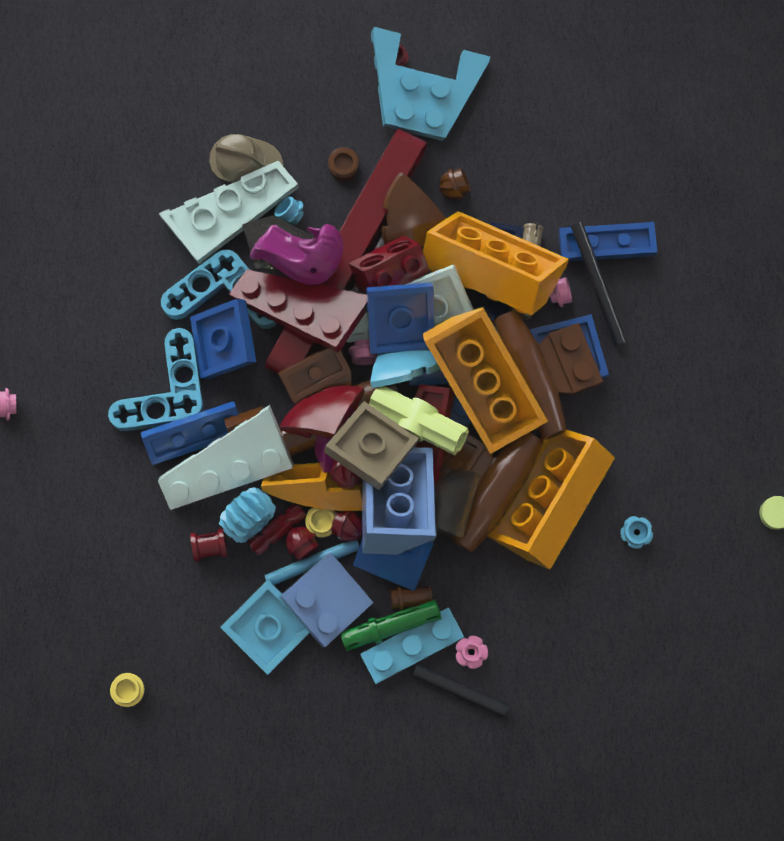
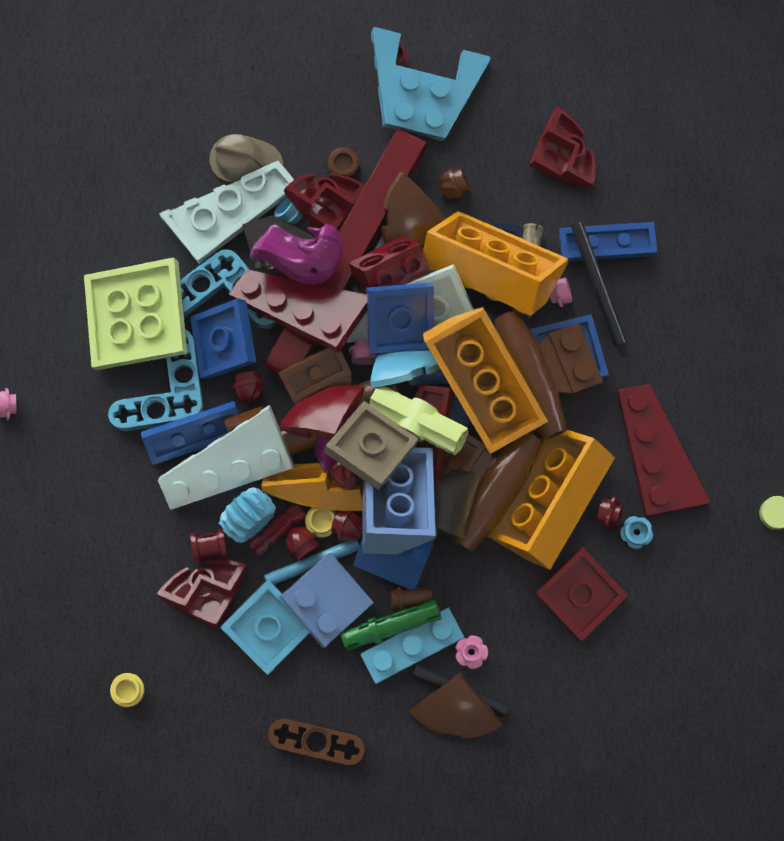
none -> yellowish green plate [84,258,187,370]
none -> dark red brick [157,559,247,630]
none -> dark red plate [232,371,265,404]
none -> reddish brown beam [268,719,365,765]
none -> dark red brick [283,173,365,230]
none -> reddish brown brick [409,672,503,738]
none -> dark red brick [529,106,596,188]
none -> dark red plate [534,547,628,642]
none -> dark red plate [597,496,623,531]
none -> dark red wing [617,384,711,517]

